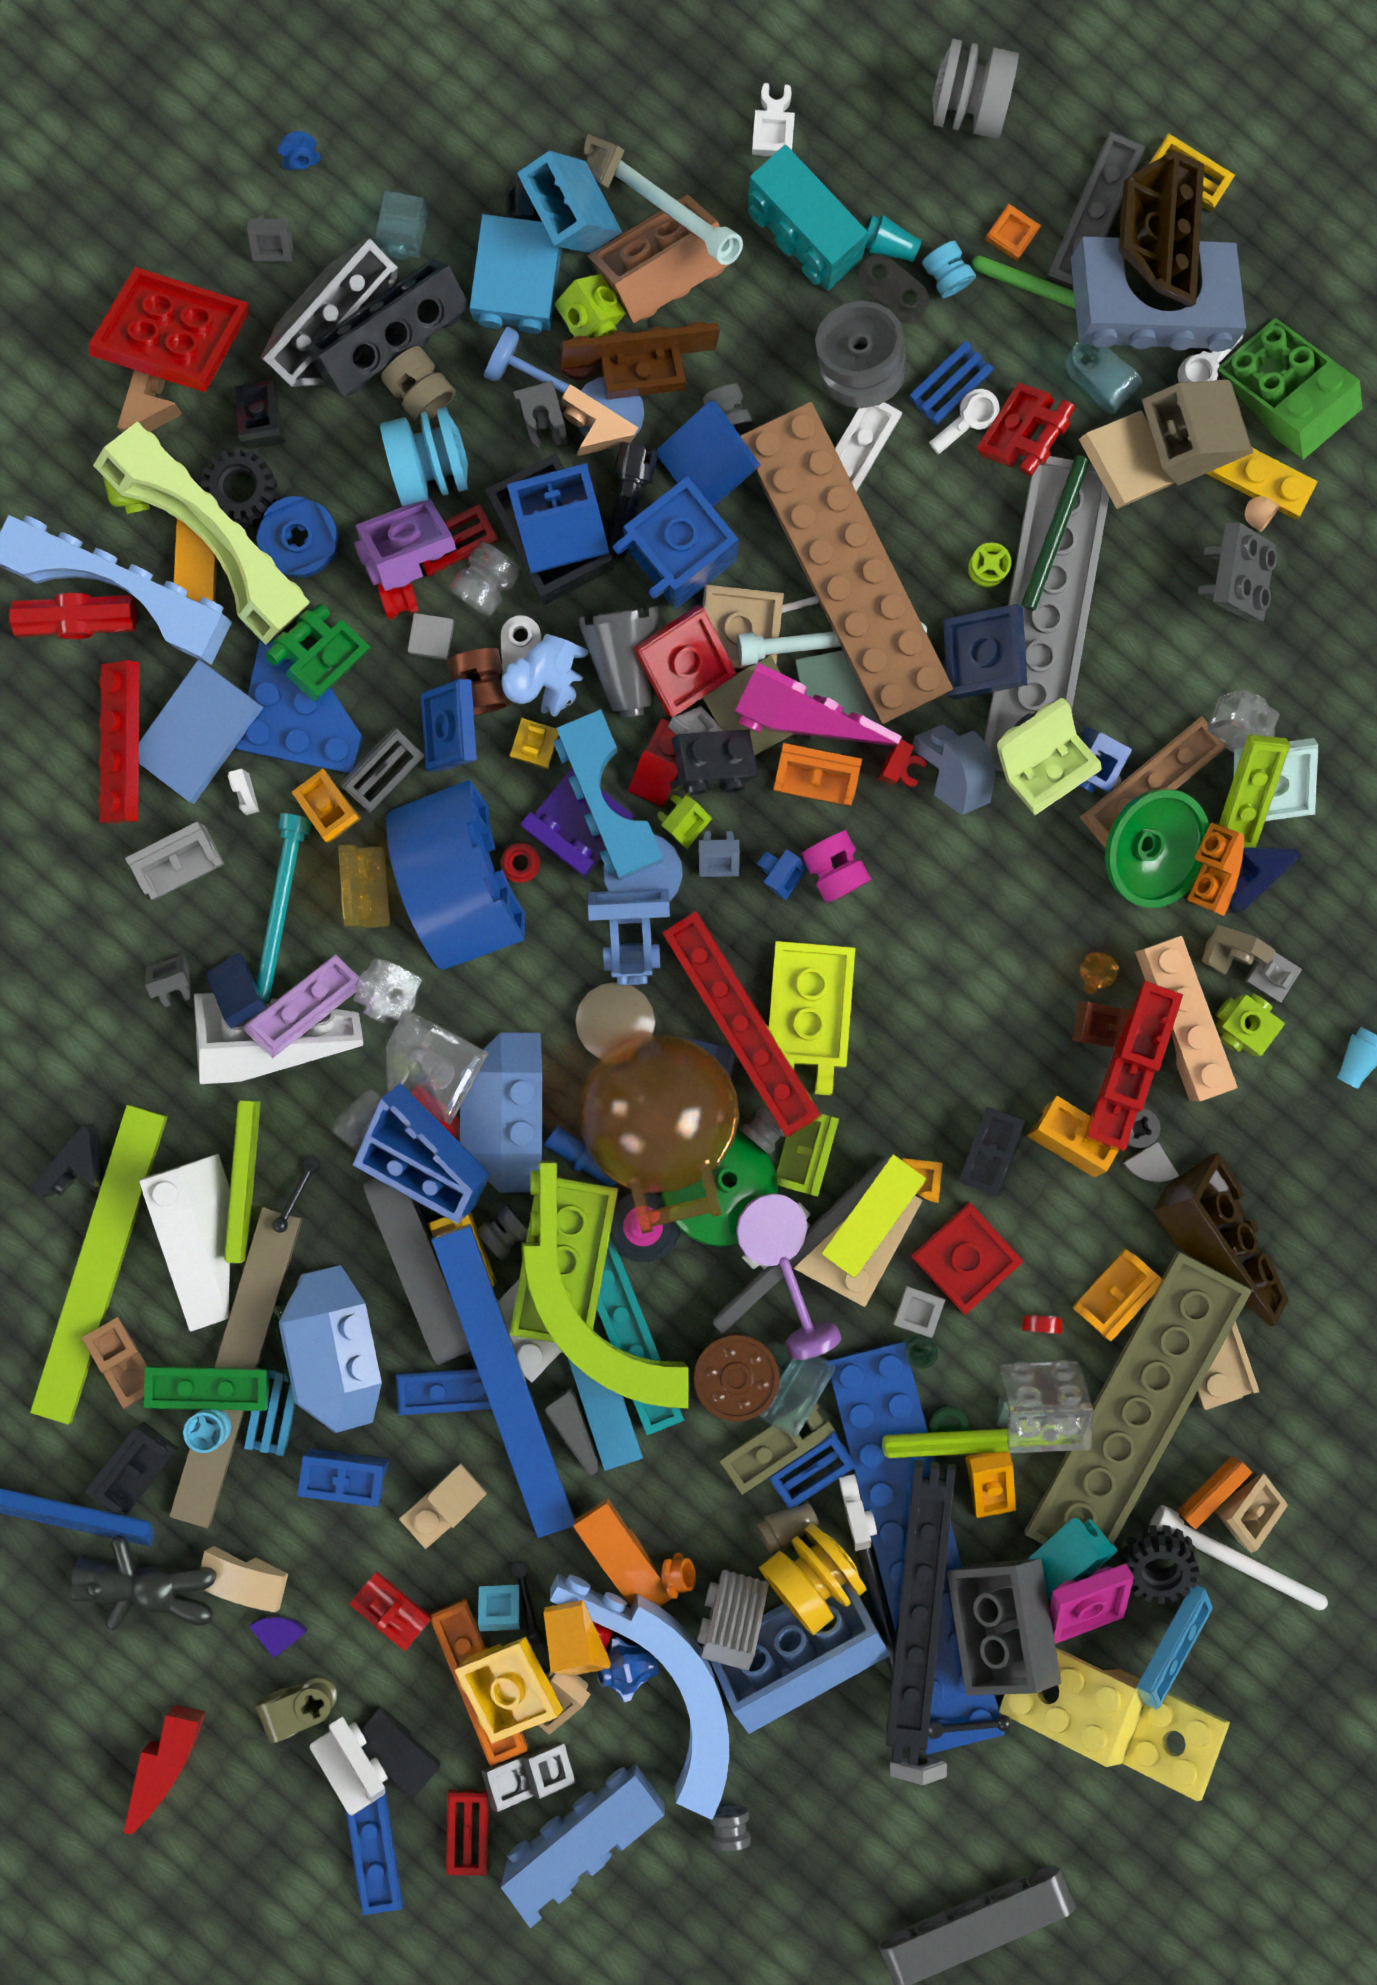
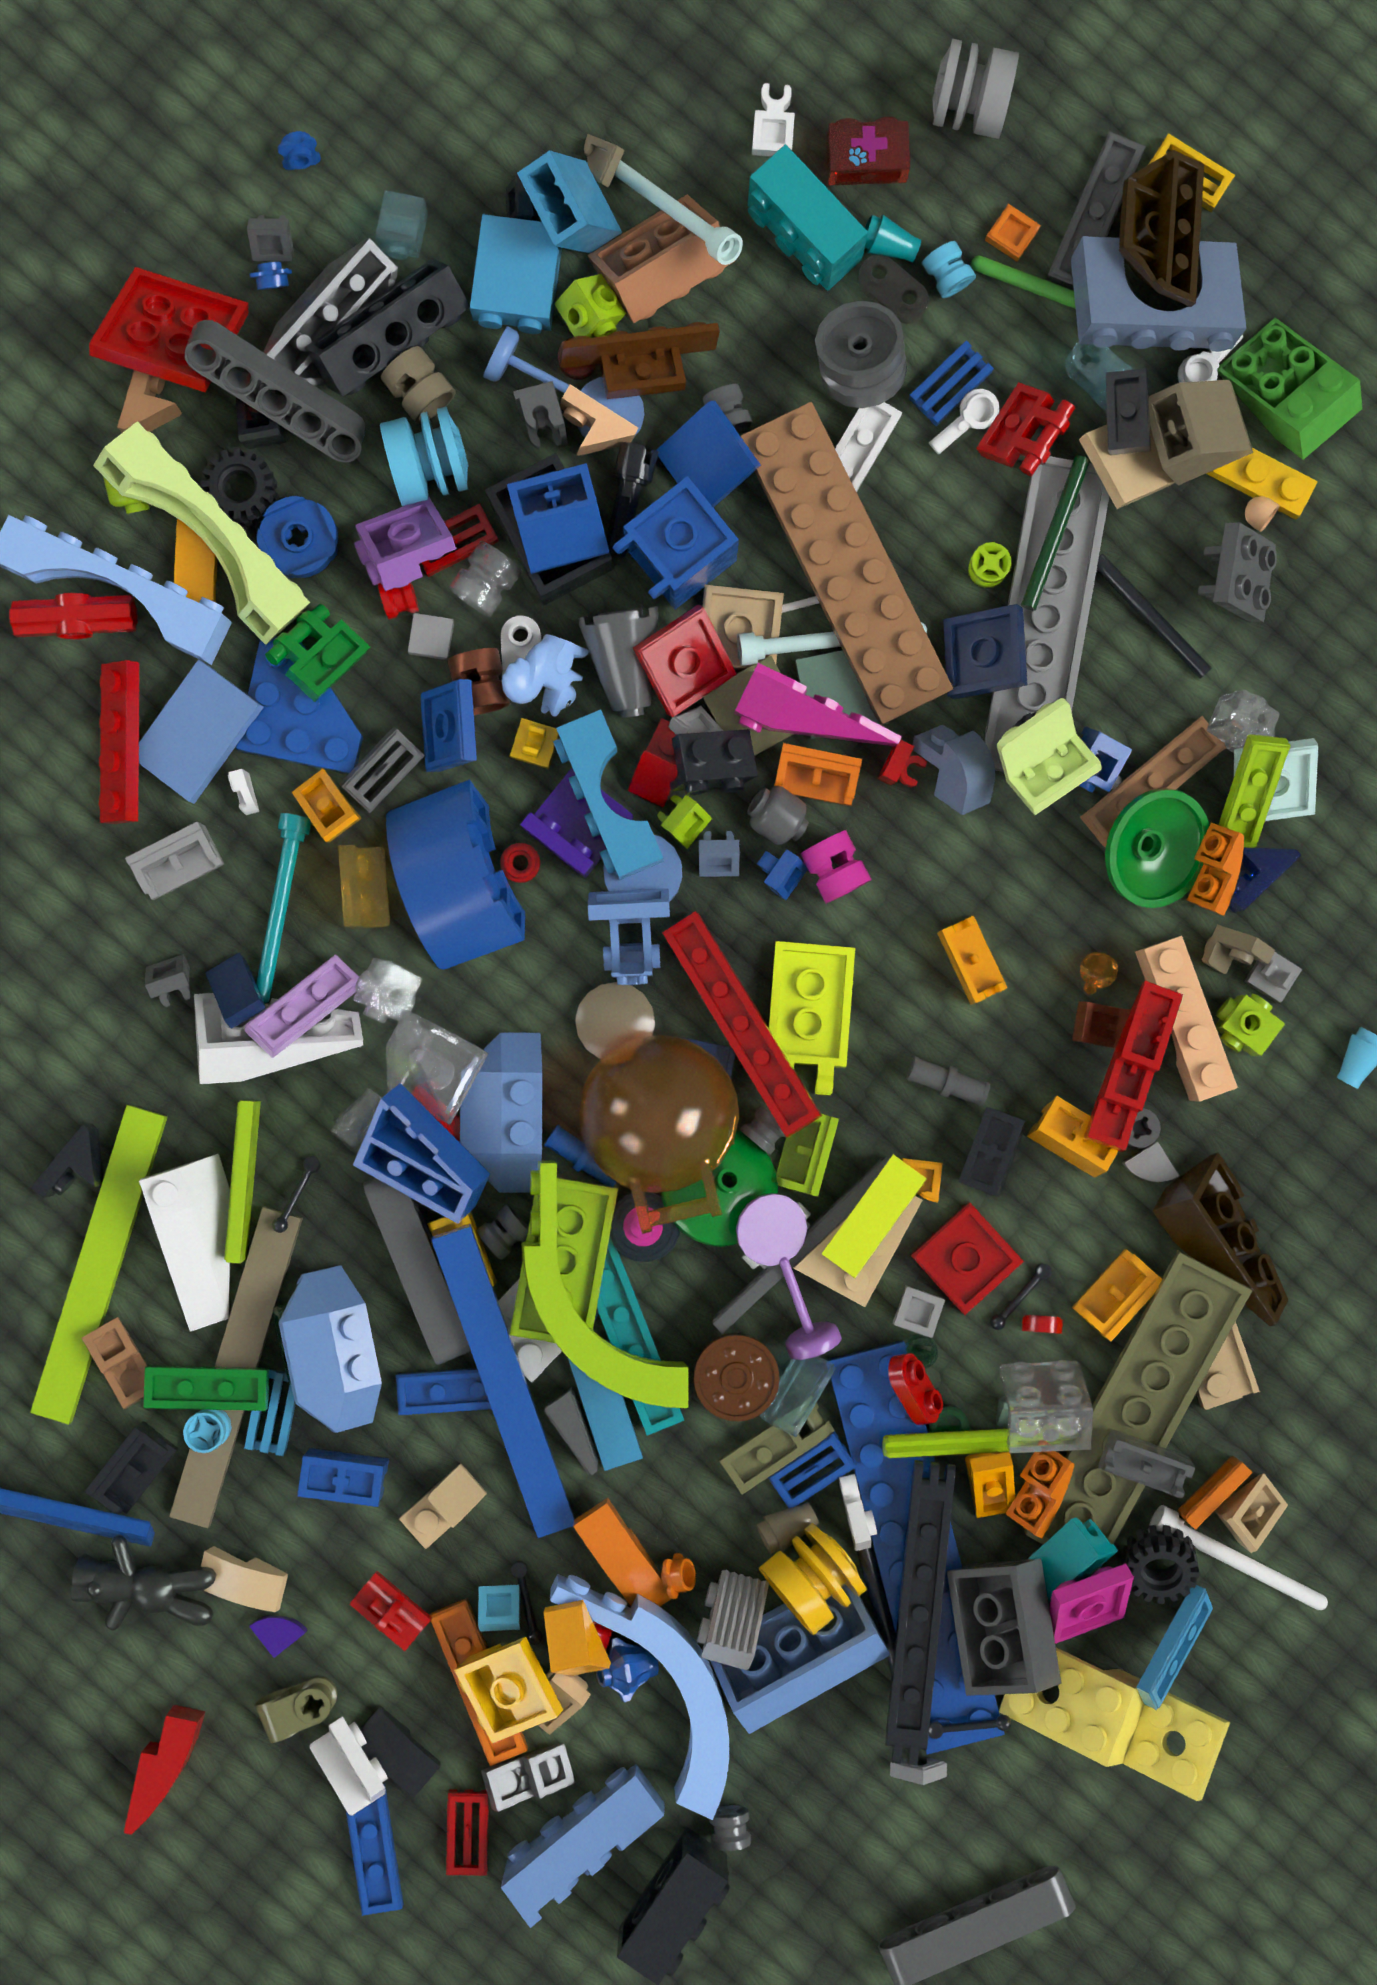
none -> dark grey beam [184,320,366,463]
none -> blue plate [249,262,292,290]
none -> black brick [617,1827,730,1985]
none -> dark grey head [747,785,809,845]
none -> clear red brick [826,117,910,186]
none -> red plate [888,1353,943,1425]
none -> dark grey pin [906,1056,990,1107]
none -> light orange hinge [937,916,1007,1005]
none -> black hinge [990,1263,1052,1330]
none -> orange slope [1006,1442,1075,1539]
none -> black bar [1096,553,1212,679]
none -> dark grey hinge [1098,1429,1195,1498]
none -> black plate [1106,368,1151,456]

